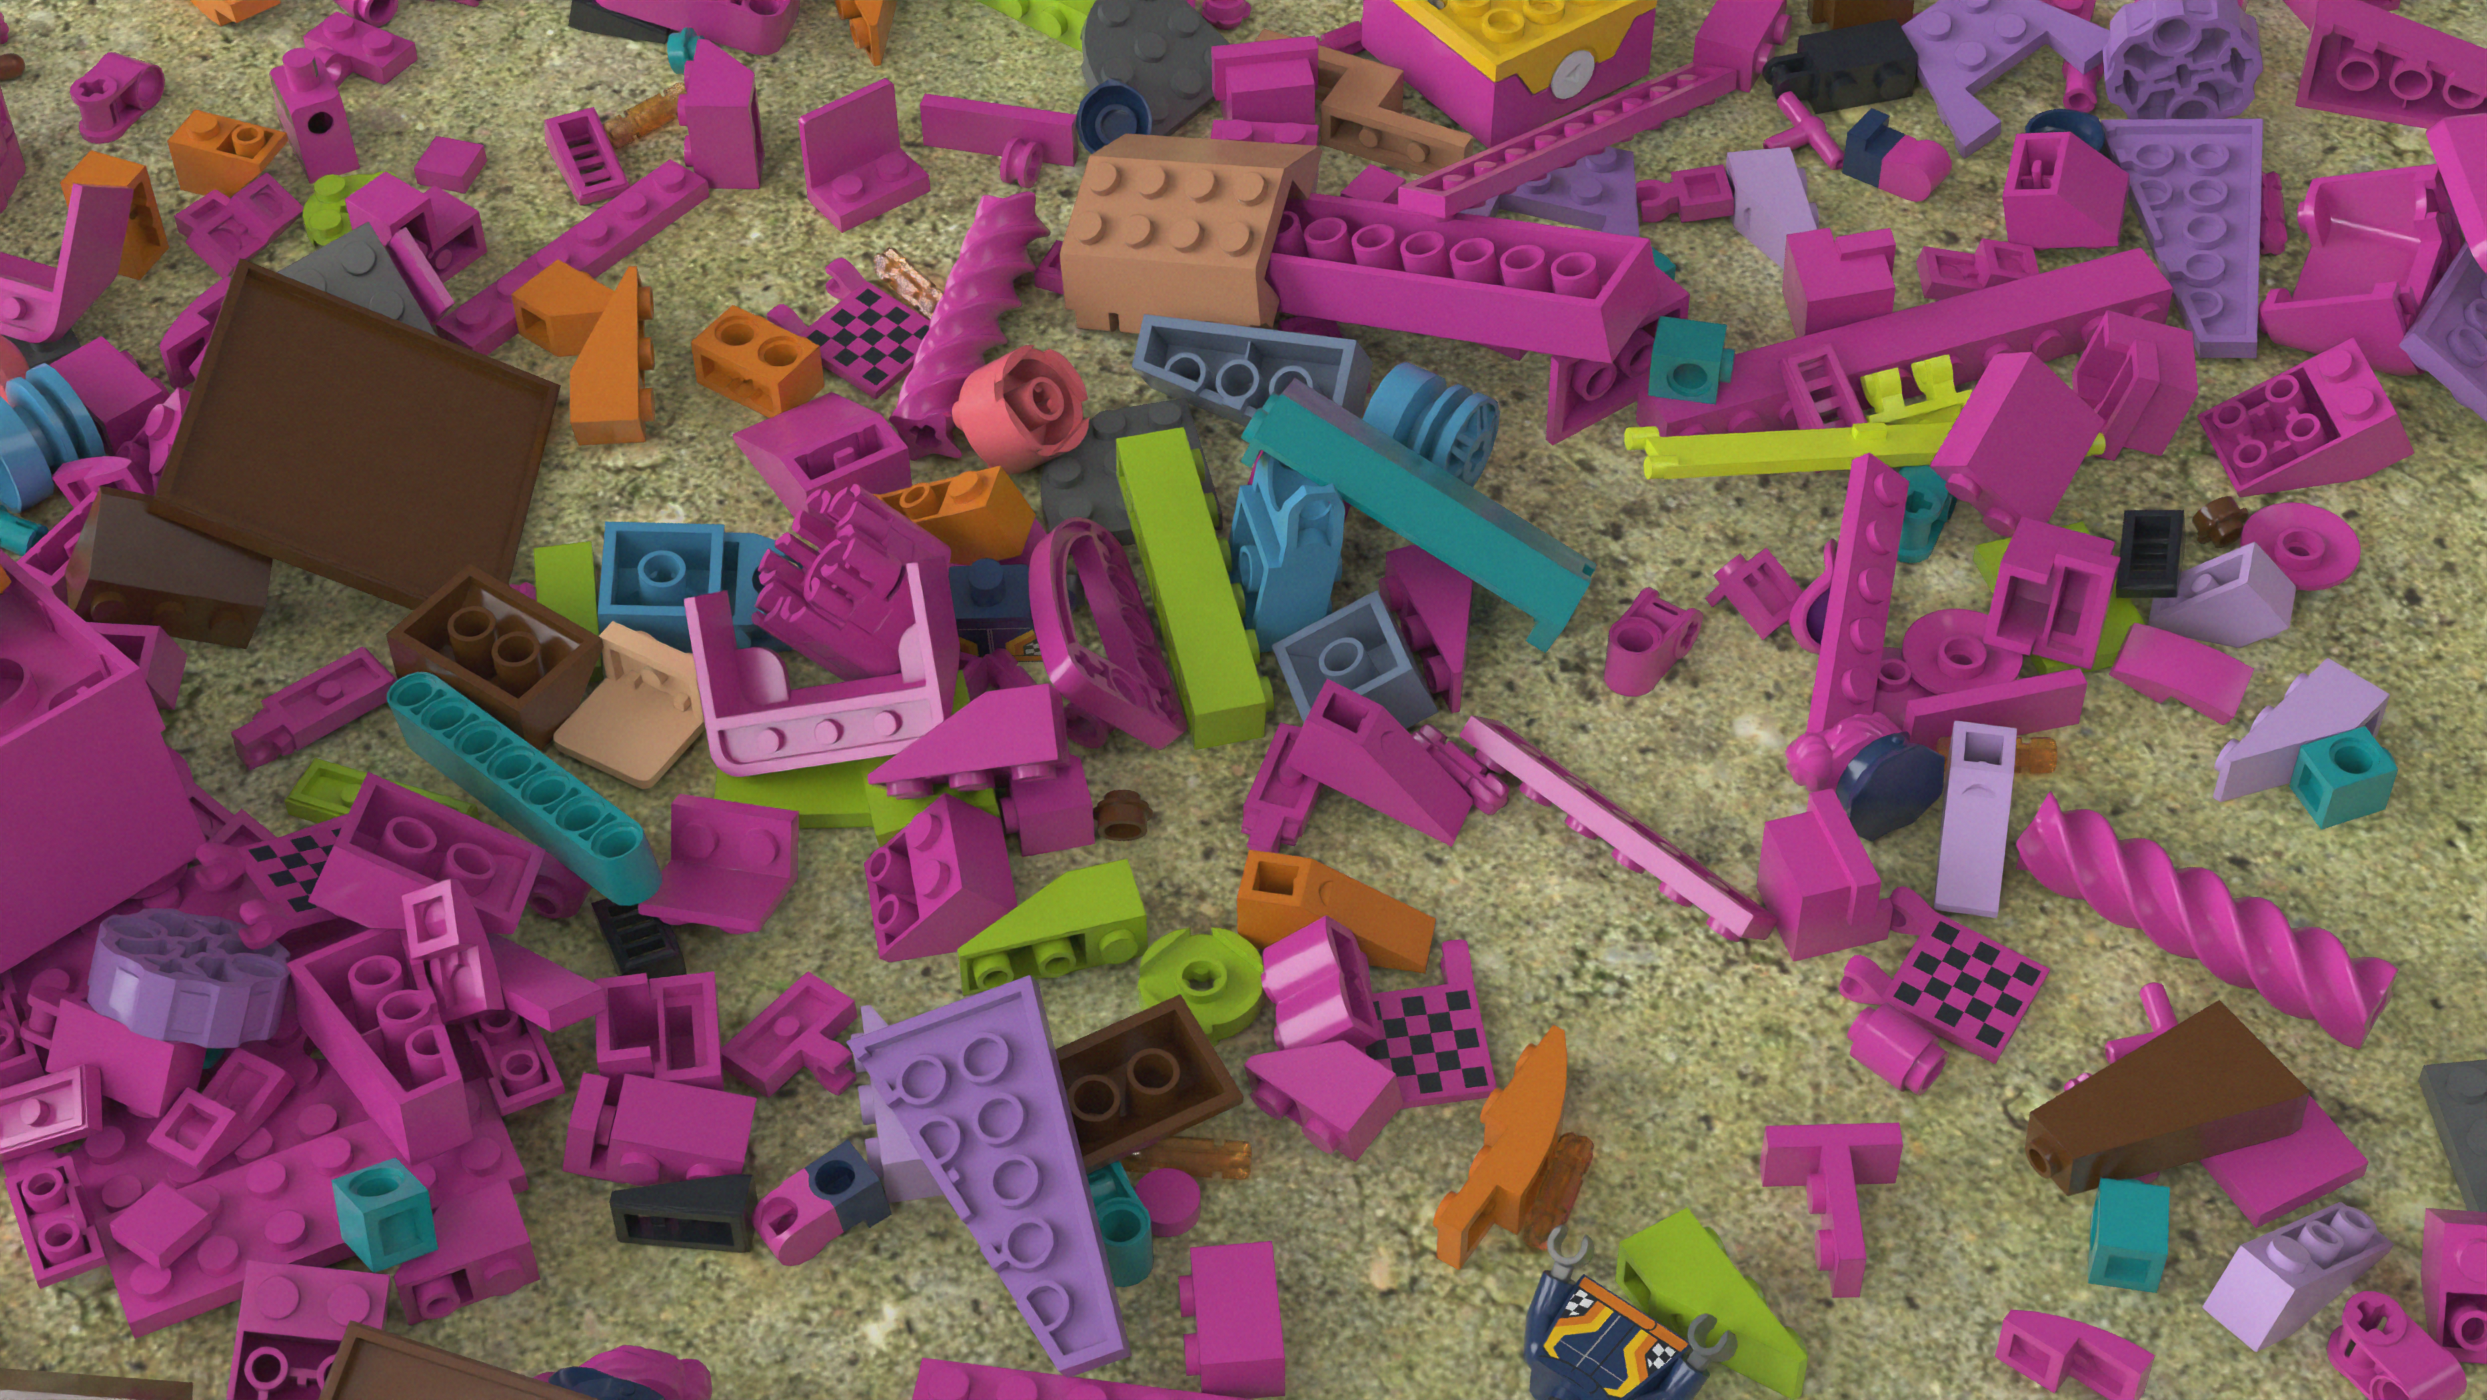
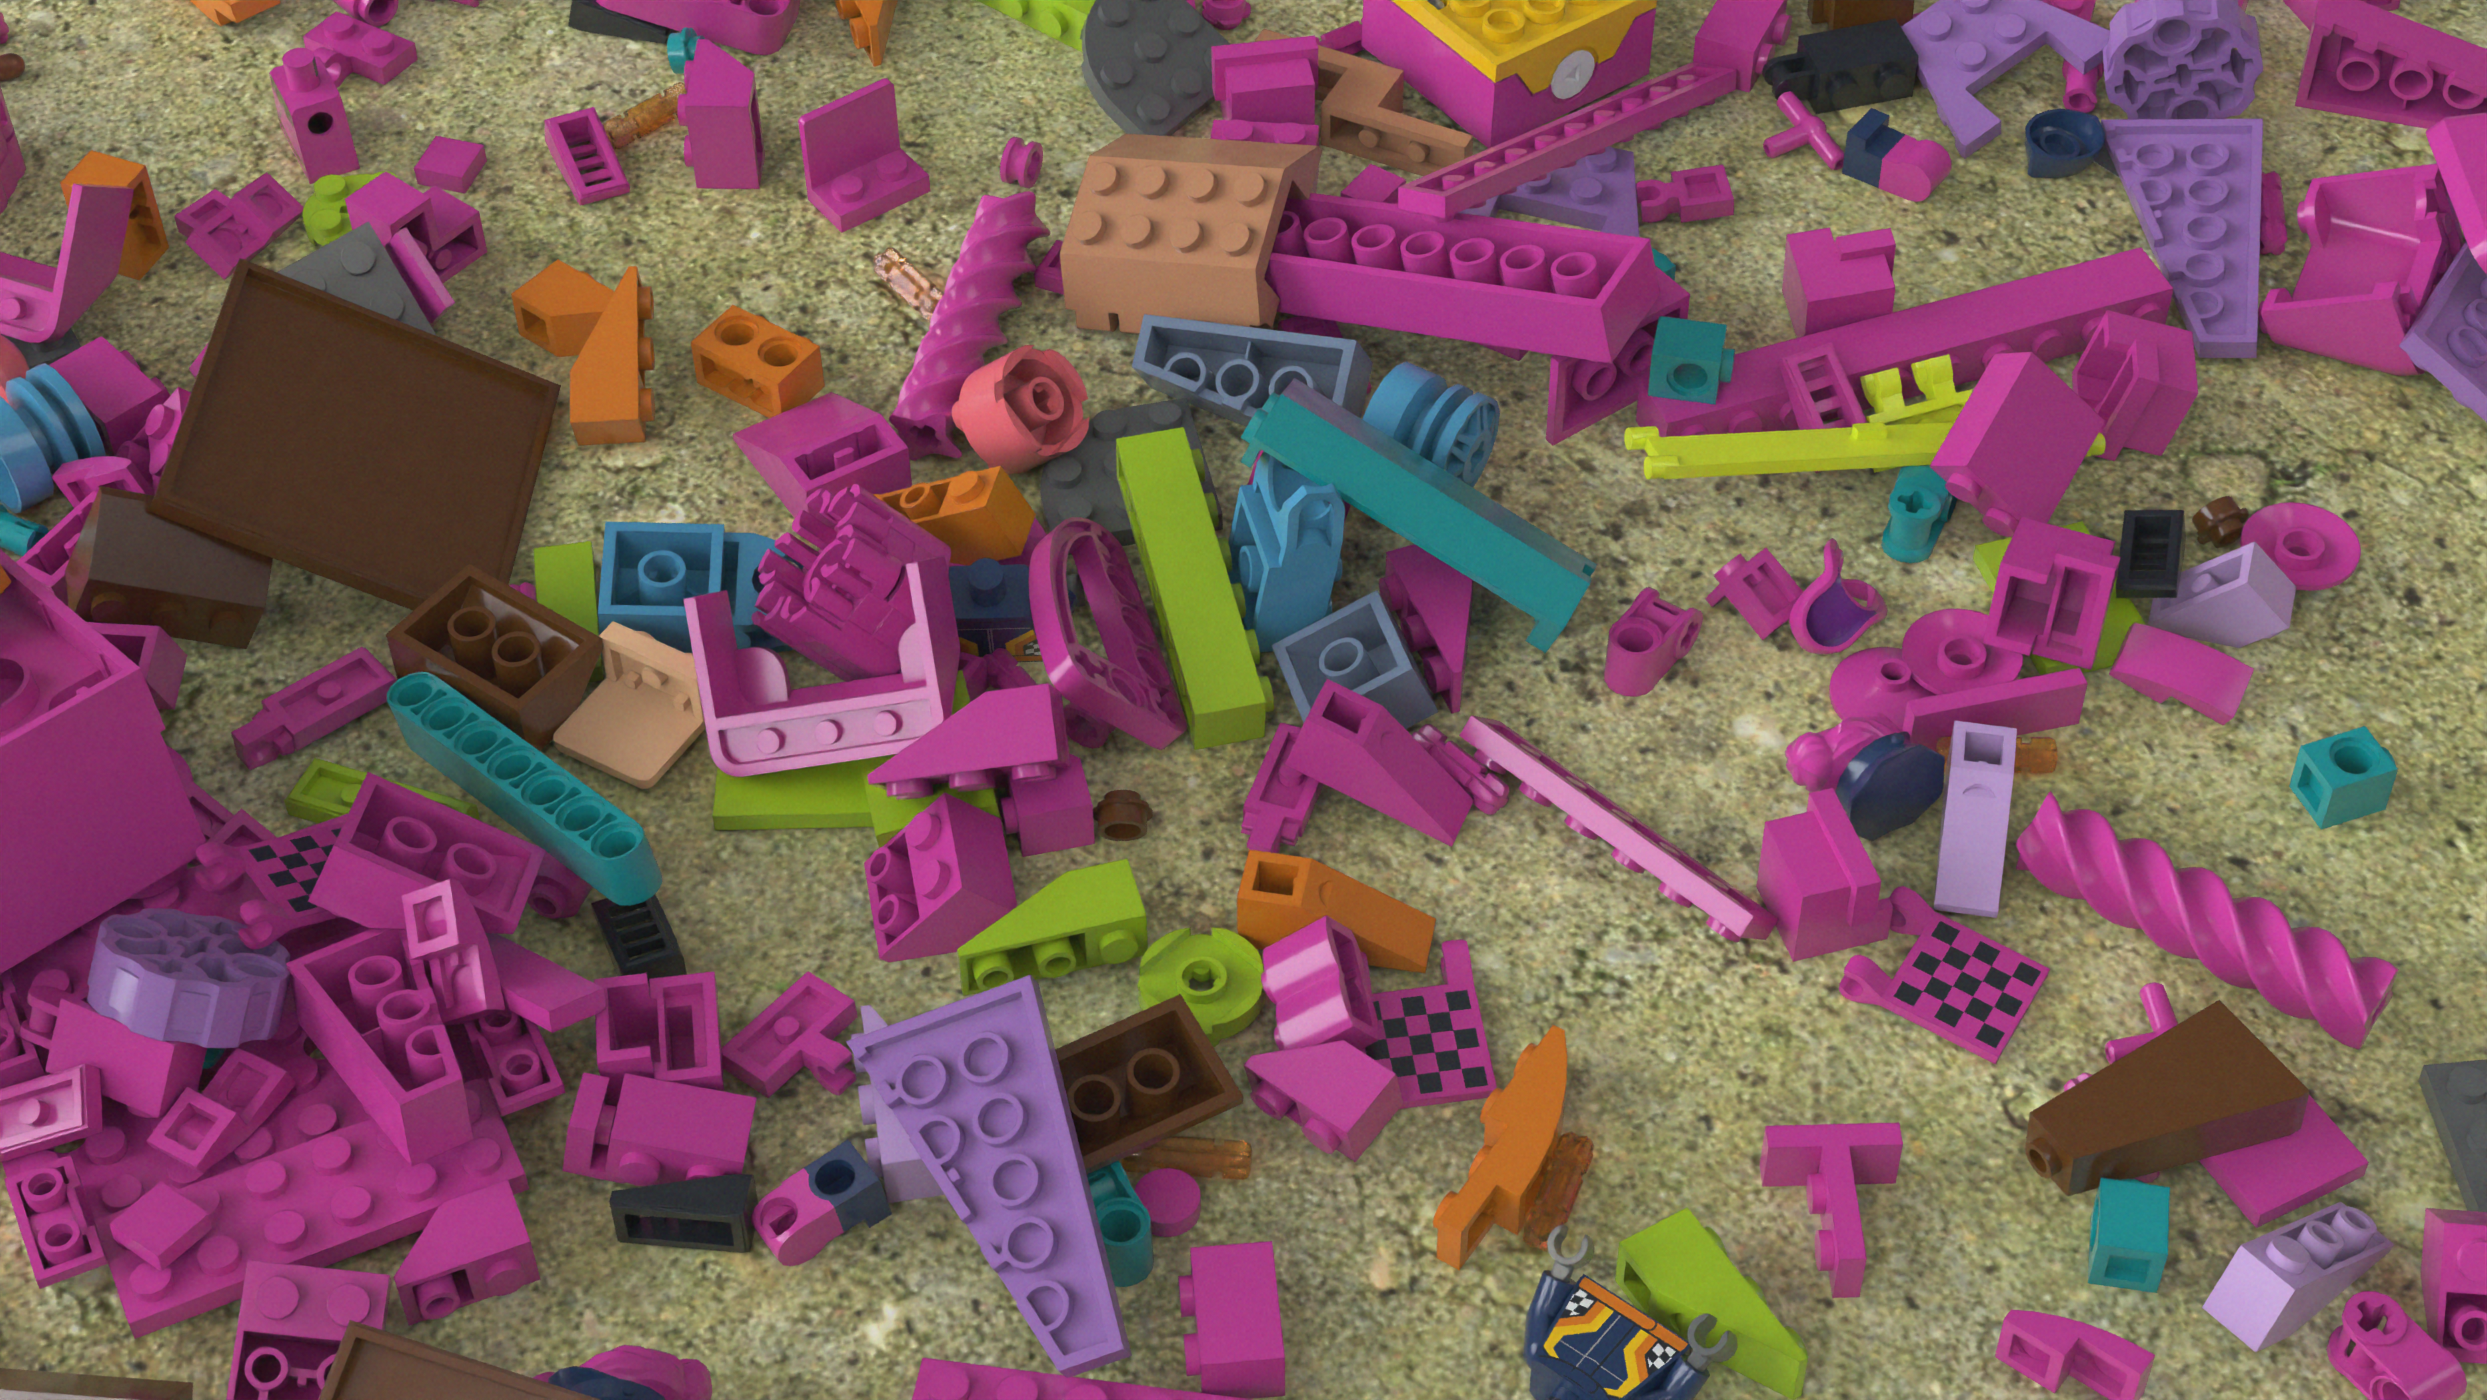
dark pink piece [70,52,165,144] -> none
dark pink slope [159,276,231,390] -> none
orange slope [167,109,288,198] -> none
teal brick [331,1157,438,1273] -> none
dark pink plate [435,159,710,356] -> none
dark pink bracket [638,794,799,934] -> none
dark pink flag [766,258,930,400] -> none
dark pink tile [920,93,1079,167] -> none
dark blue hat [1076,78,1154,154] -> none
lavender slope [1725,147,1819,270] -> none
dark pink plate [1806,452,1909,733] -> none
dark pink brick [1847,1003,1949,1096] -> none
dark pink slope [1916,238,2040,300] -> none
dark pink slope [2002,132,2130,251] -> none
dark pink slope [2197,337,2414,498] -> none
lavender slope [2213,658,2390,802] -> none

